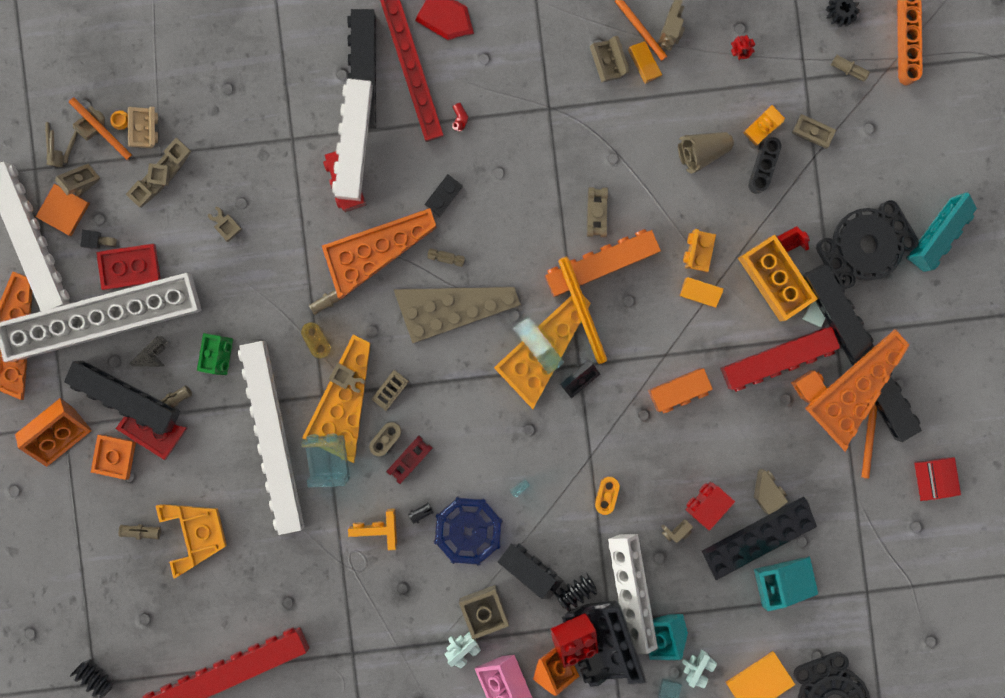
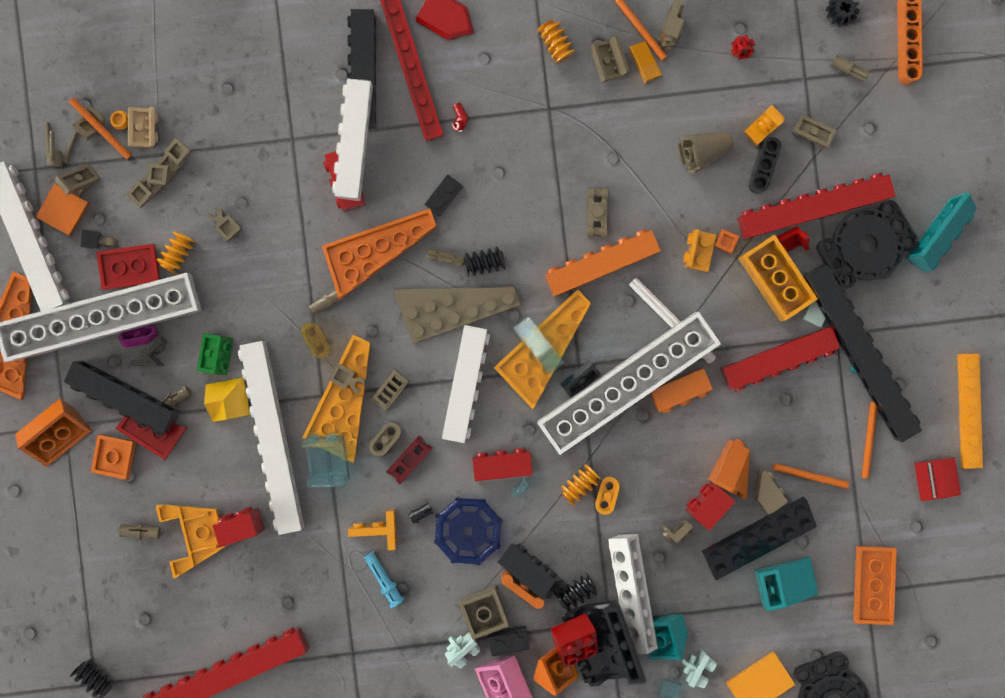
light orange axle [558,257,607,364] -> none
light orange slope [680,277,724,308] -> none
orange slope [791,370,827,403] -> none
orange wing [805,330,910,452] -> none
none -> magenta plate [118,325,159,348]
none -> light orange piece [157,232,196,275]
none -> yellow slope [204,378,251,422]
none -> red brick [212,506,265,548]
none -> medium azure pin [363,551,405,608]
none -> white brick [442,325,490,443]
none -> black piece [465,247,506,277]
none -> red brick [472,448,532,481]
none -> black brick [488,625,530,657]
none -> orange plate [501,571,544,609]
none -> light orange piece [537,20,576,64]
none -> white brick [537,312,721,455]
none -> light orange piece [561,464,603,507]
none -> white axle [629,278,716,364]
none -> orange slope [708,438,750,499]
none -> orange tile [714,229,740,254]
none -> red brick [737,173,896,240]
none -> orange bar [773,463,850,489]
none -> orange plate [853,546,897,625]
none -> light orange plate [957,354,983,469]

